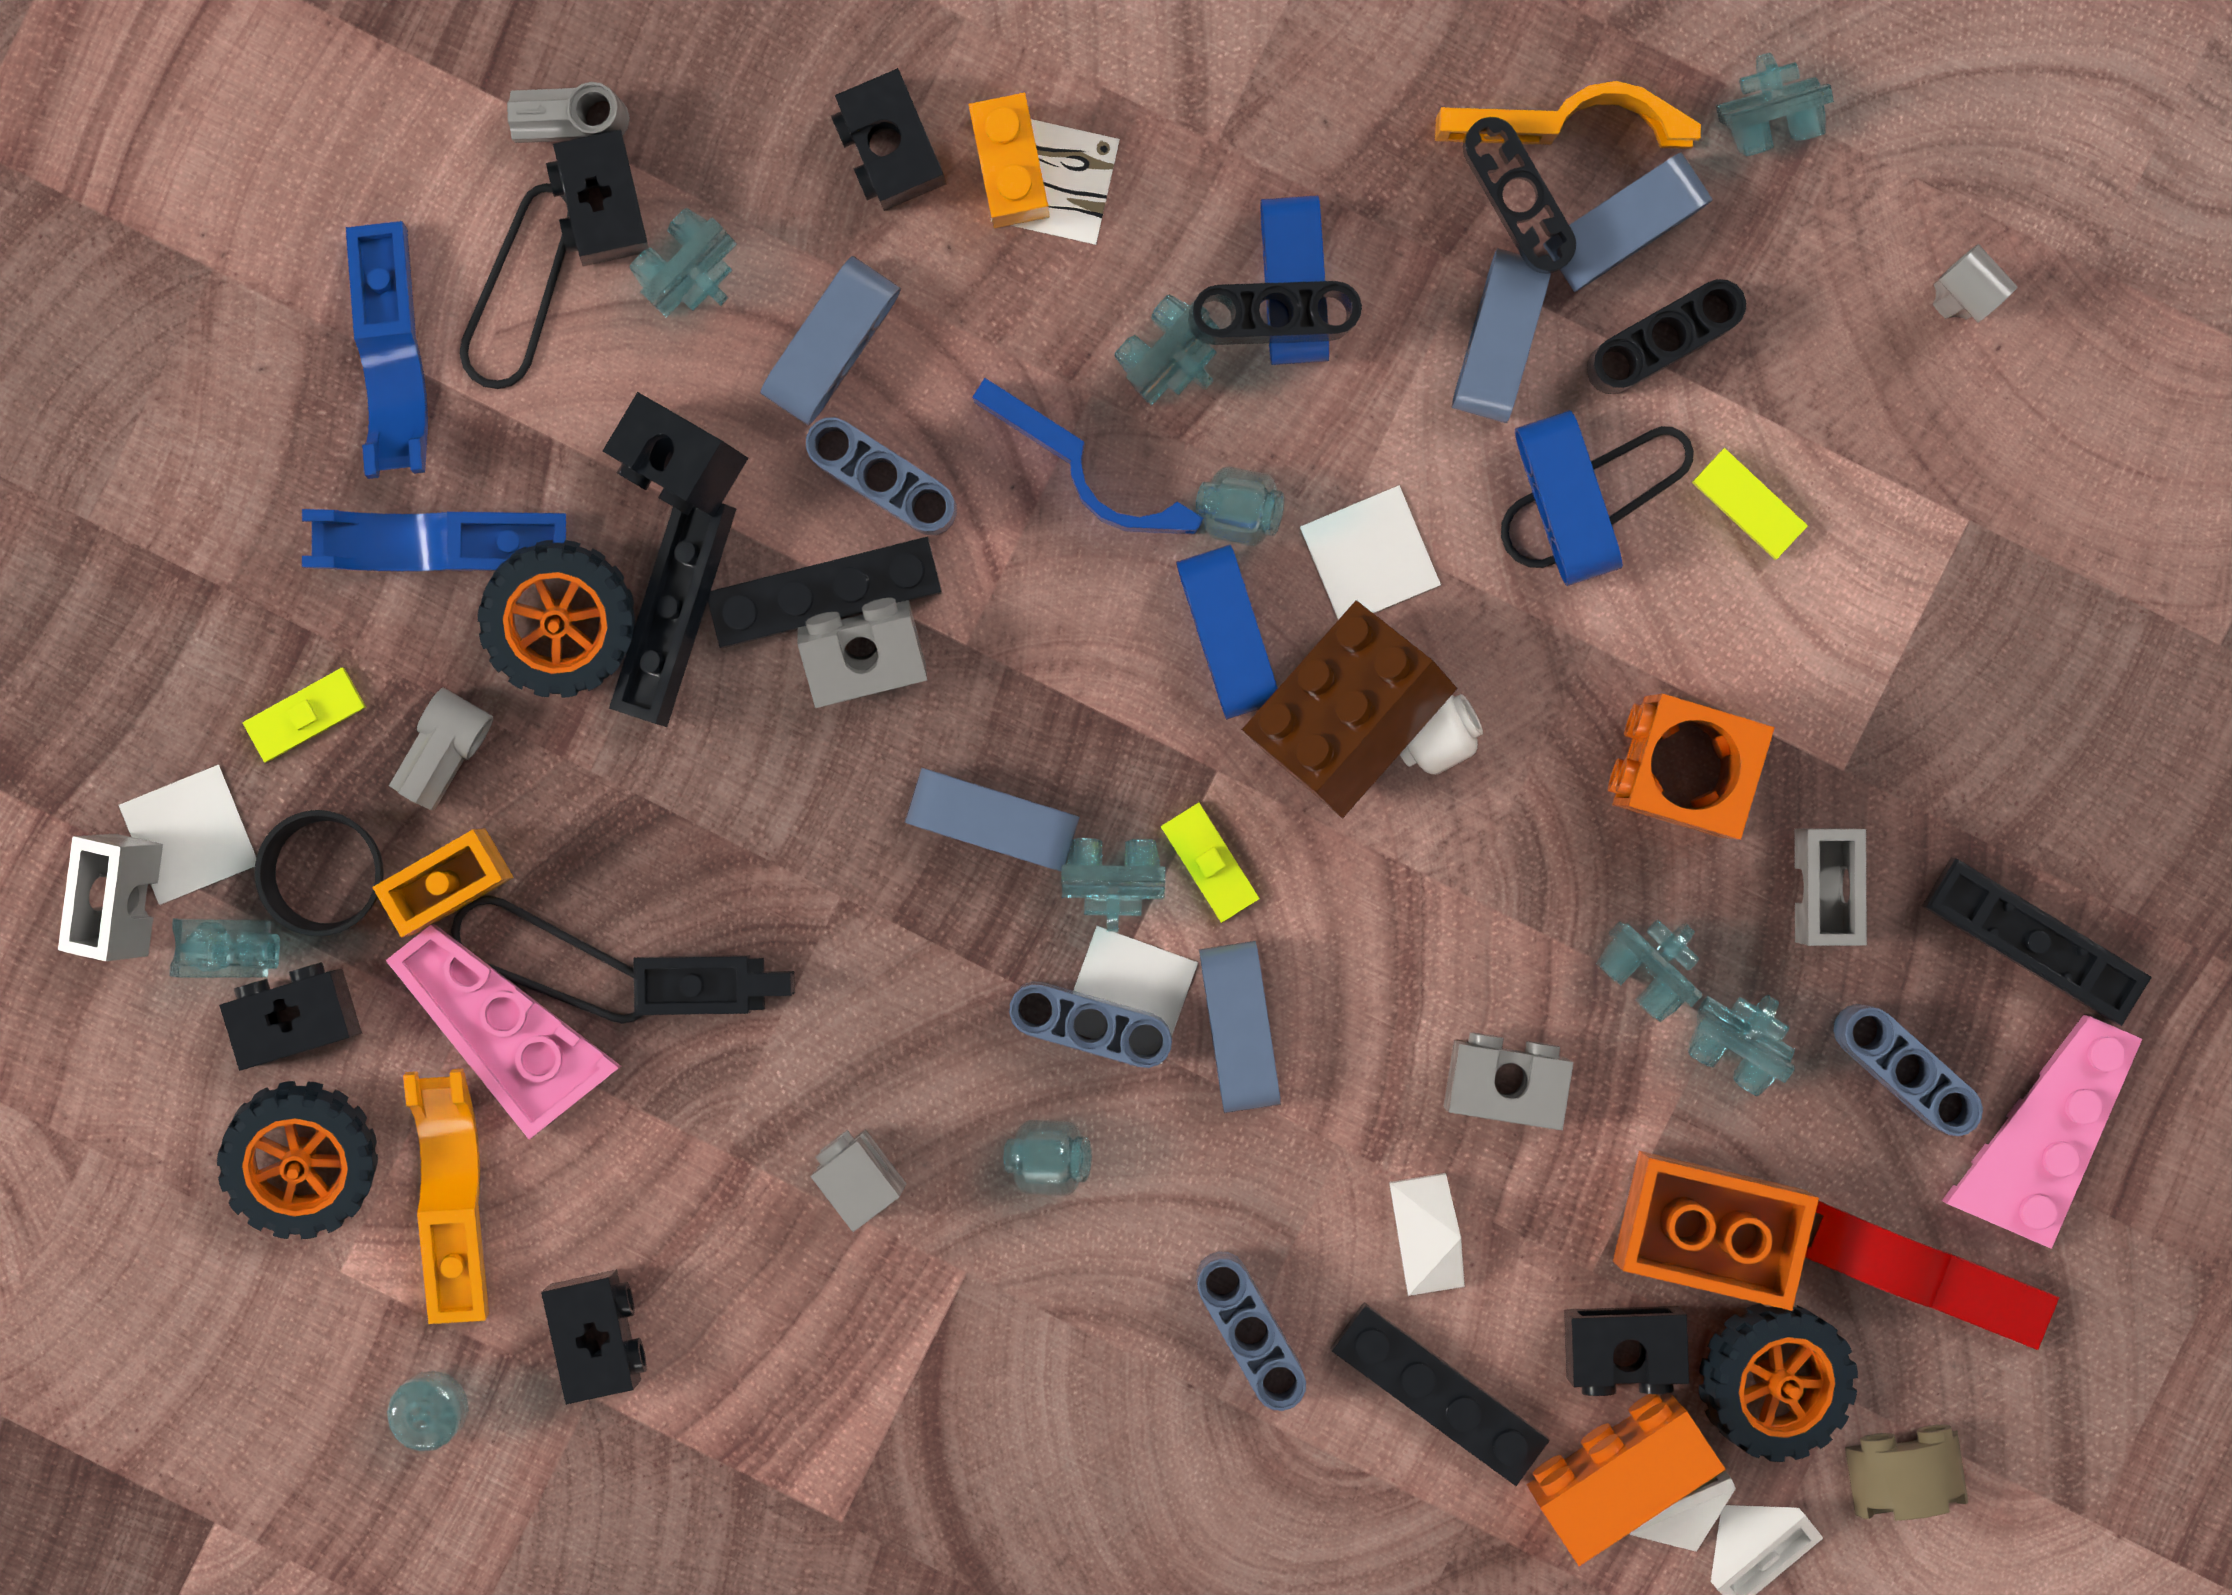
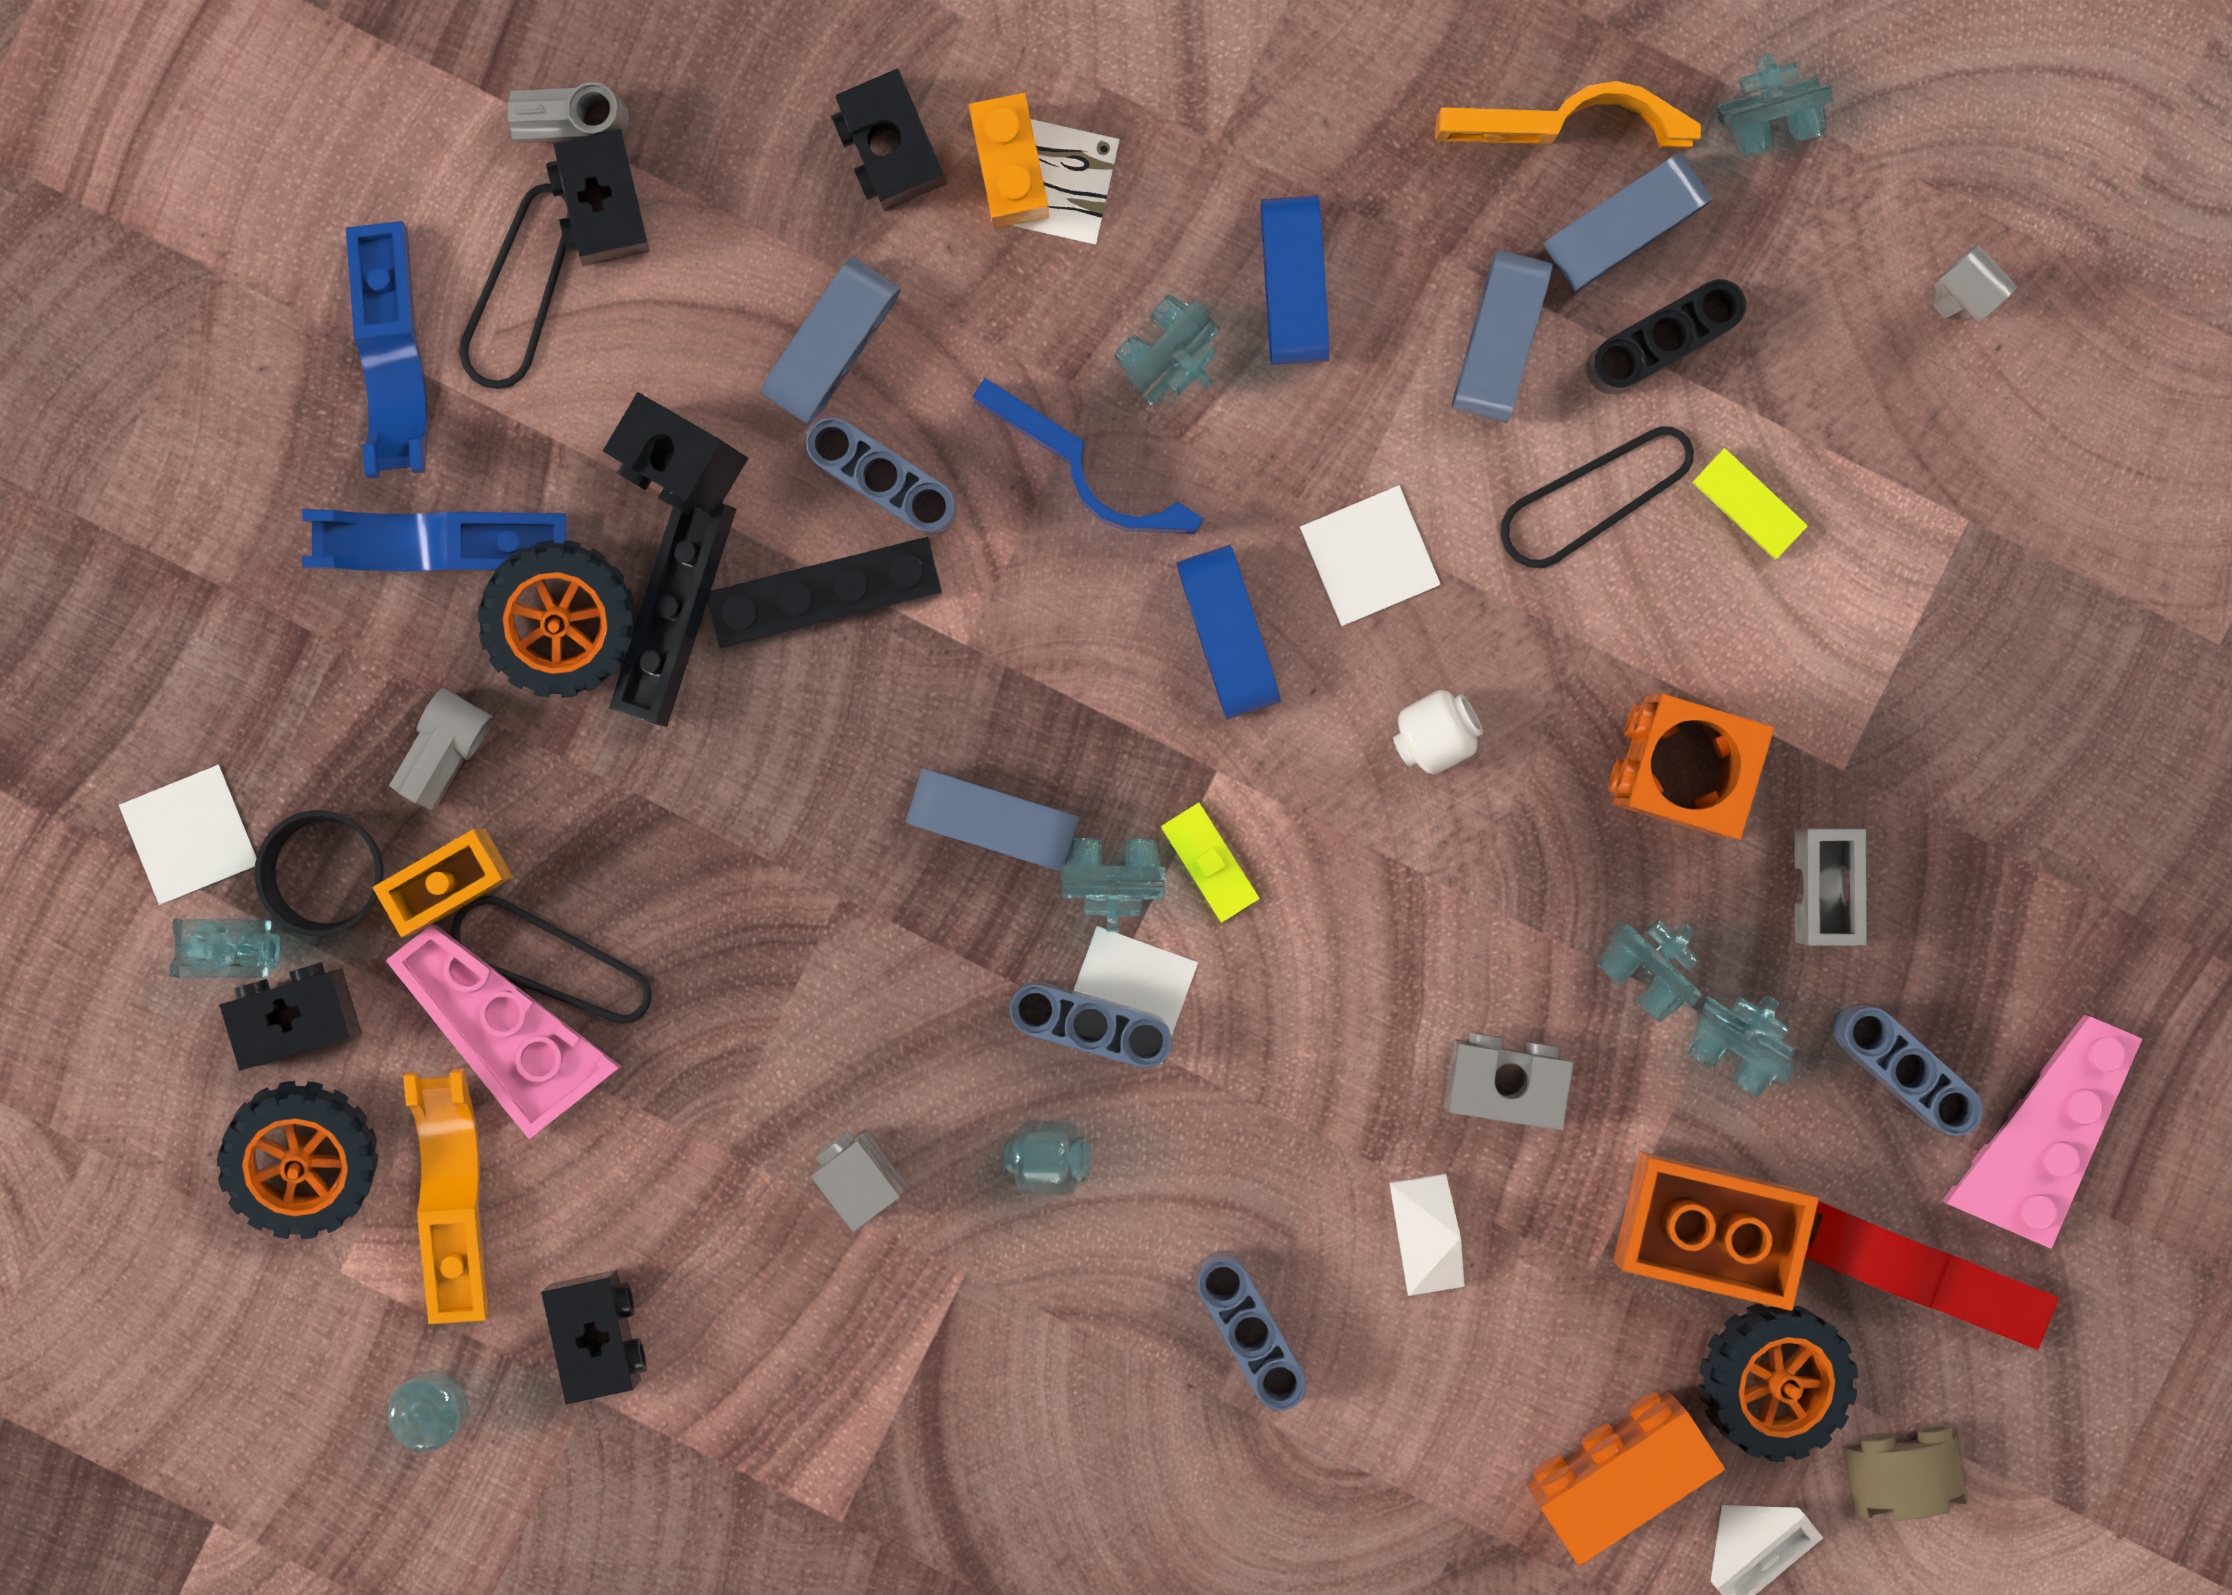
light grey brick [58,834,163,961] -> none
neon yellow piece [242,667,366,763] -> none
clear light blue hips [629,208,737,318] -> none
black hinge [633,955,795,1015] -> none
light grey brick [797,598,927,708] -> none
black beam [1188,281,1362,345] -> none
clear light blue head [1196,466,1284,546] -> none
sand blue beam [1199,941,1281,1113] -> none
reddish brown brick [1241,600,1458,819] -> none
black plate [1331,1302,1550,1486] -> none
black beam [1462,117,1576,274] -> none
blue beam [1515,410,1623,586] -> none
black brick [1564,1306,1689,1396] -> none
white slope [1629,1470,1736,1552] -> none
black plate [1922,857,2152,1026] -> none

